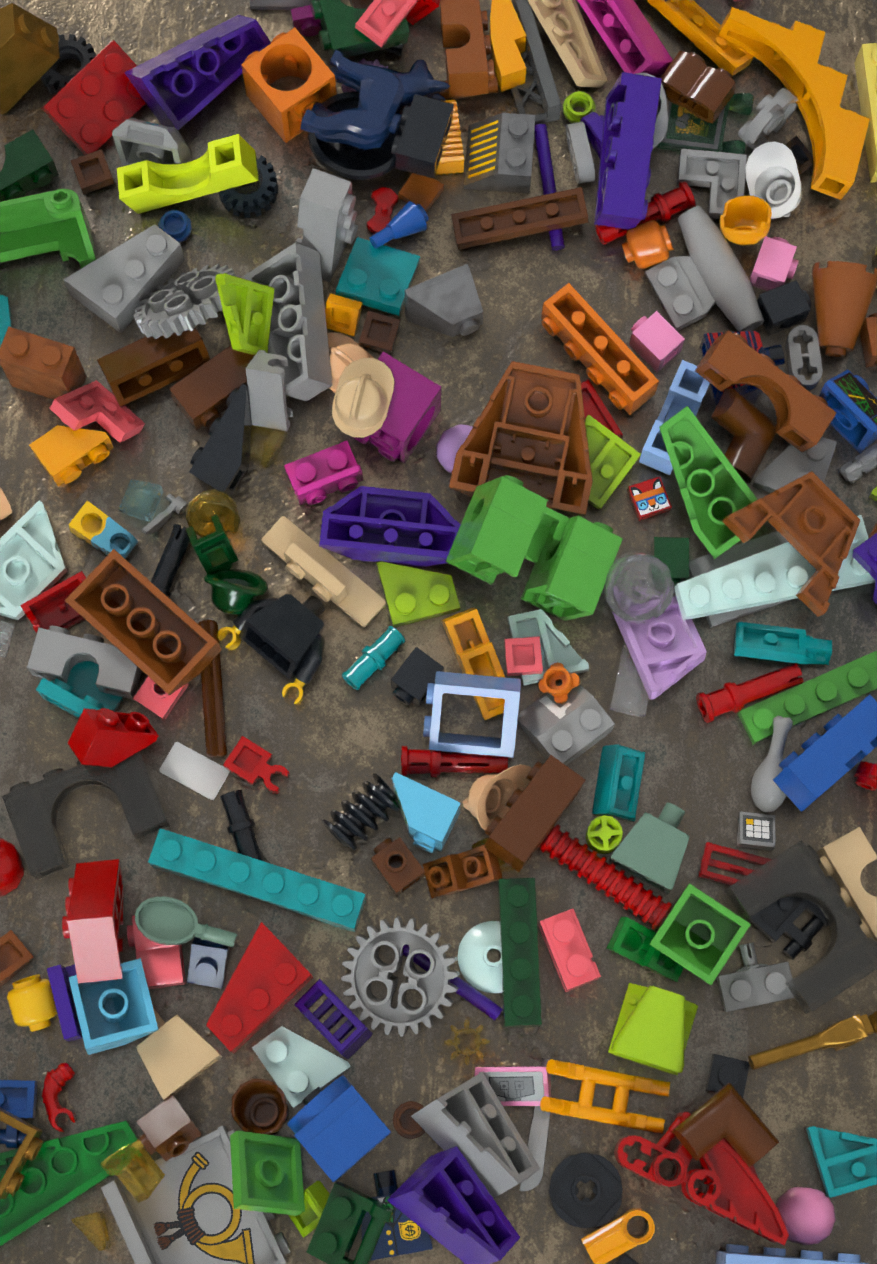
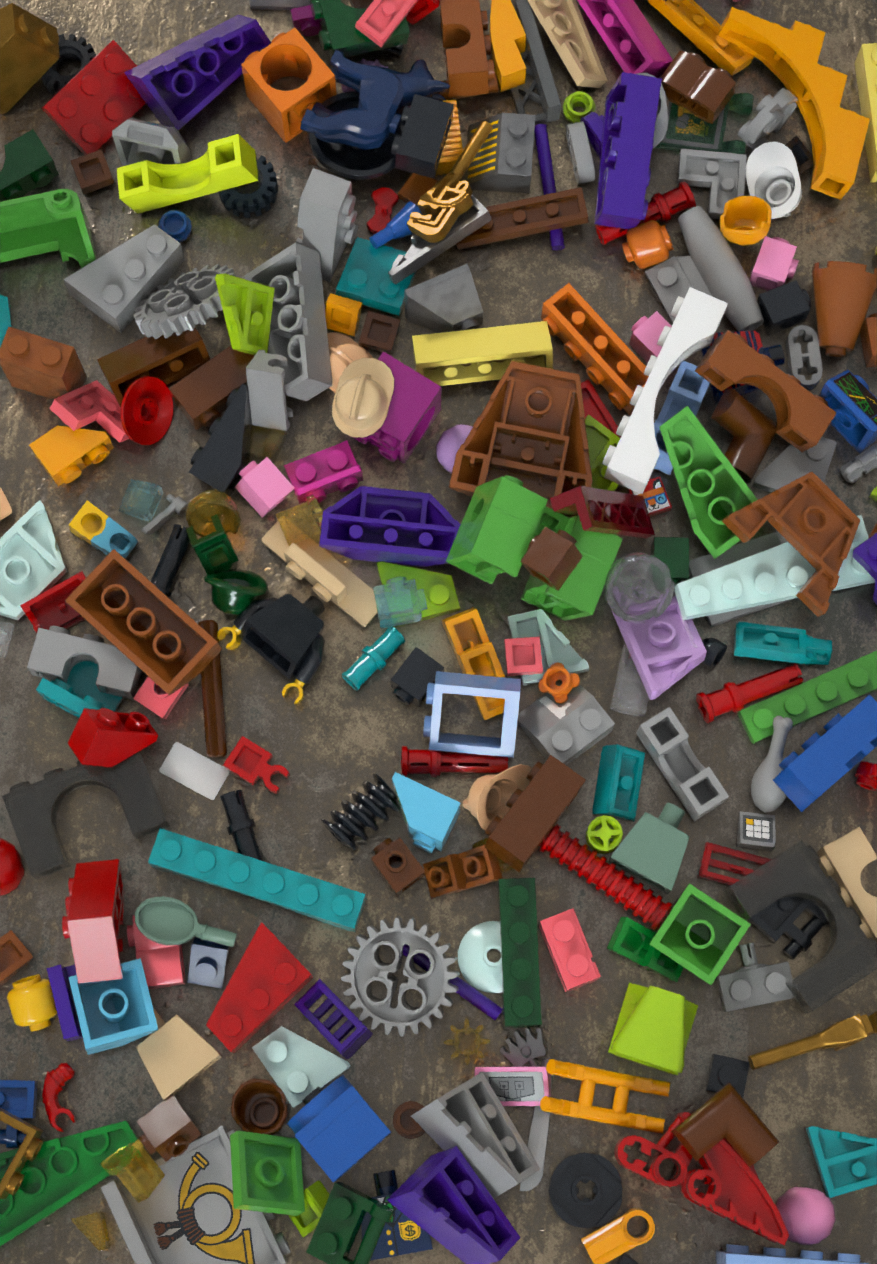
none -> red dish [121,376,173,445]
none -> bright pink brick [235,457,295,518]
none -> clear yellow tile [276,495,324,546]
none -> clear light blue brick [373,577,427,629]
none -> flat silver wing [388,195,492,285]
none -> pearl gold piece [407,121,493,243]
none -> light yellow brick [412,321,553,386]
none -> flat silver piece [500,1027,548,1067]
none -> reddish brown brick [520,527,583,591]
none -> dark red fence [550,486,655,538]
none -> white arch [602,287,728,494]
none -> light grey arch [636,707,729,822]
none -> black hinge [702,638,727,669]

